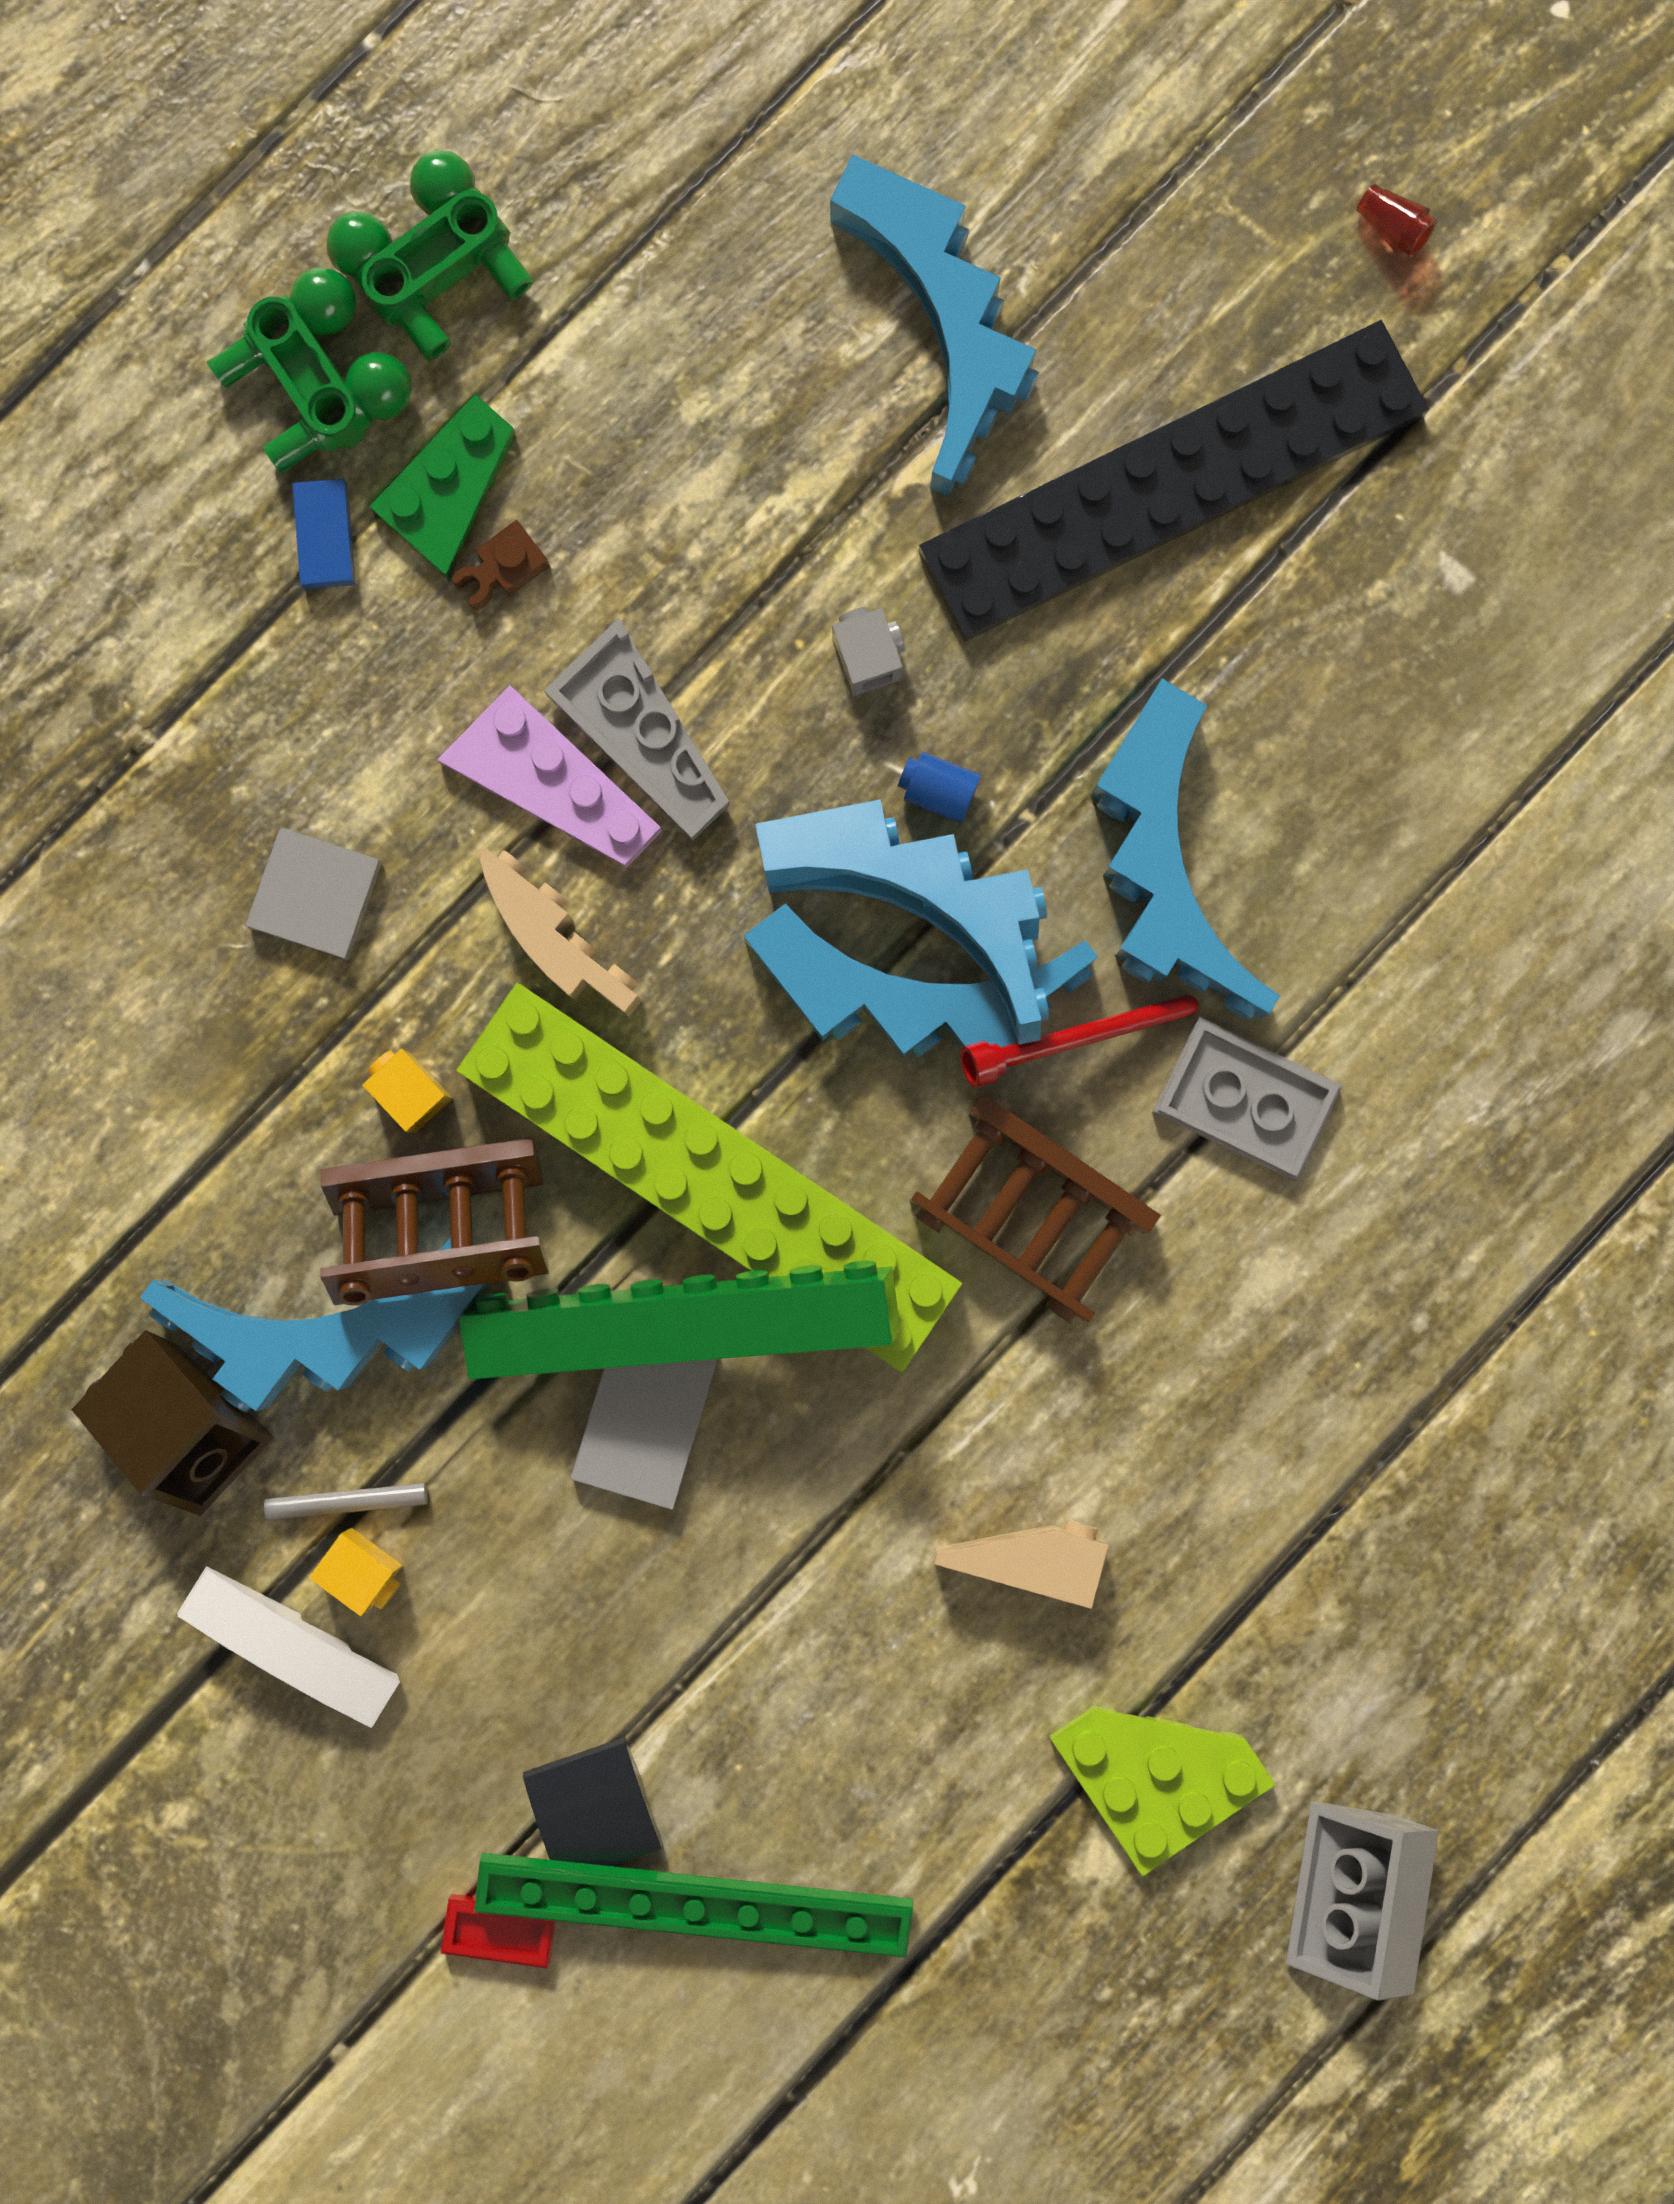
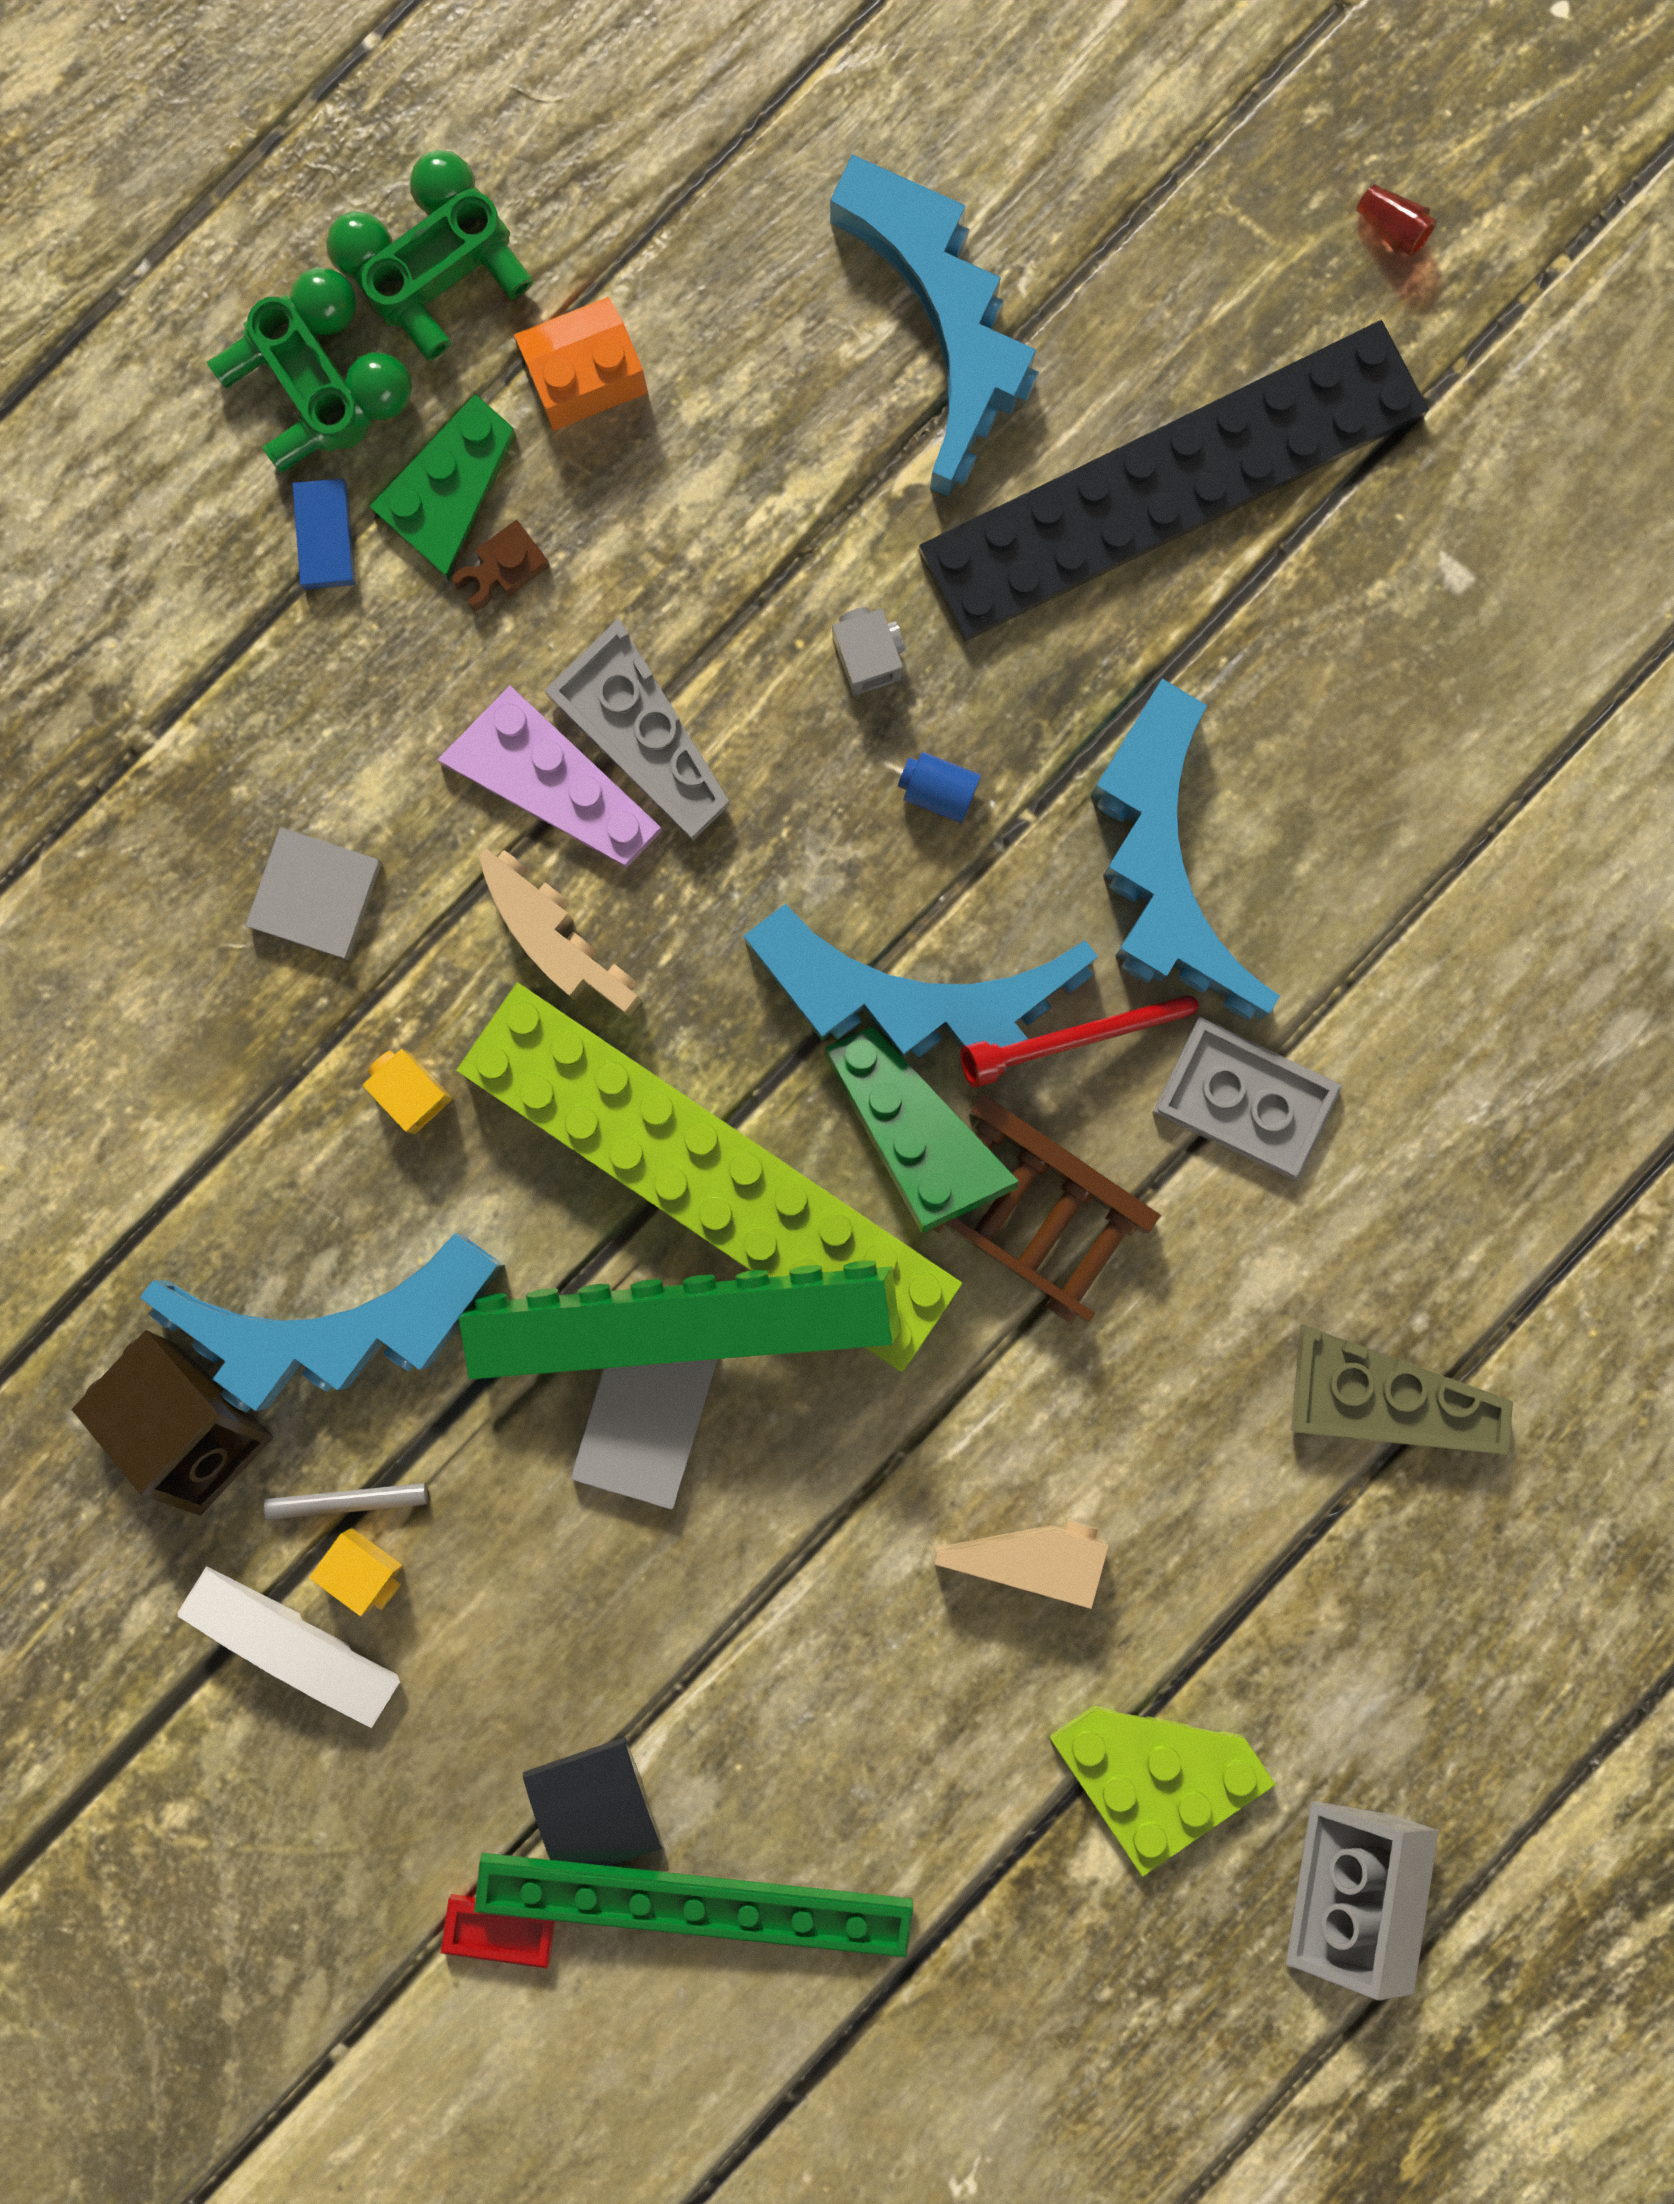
reddish brown fence [320,1138,549,1306] -> none
arch [755,800,1049,1044] -> none
none -> orange slope [514,297,648,431]
none -> wing [825,1026,1019,1233]
none -> olive wing [1291,1325,1513,1455]

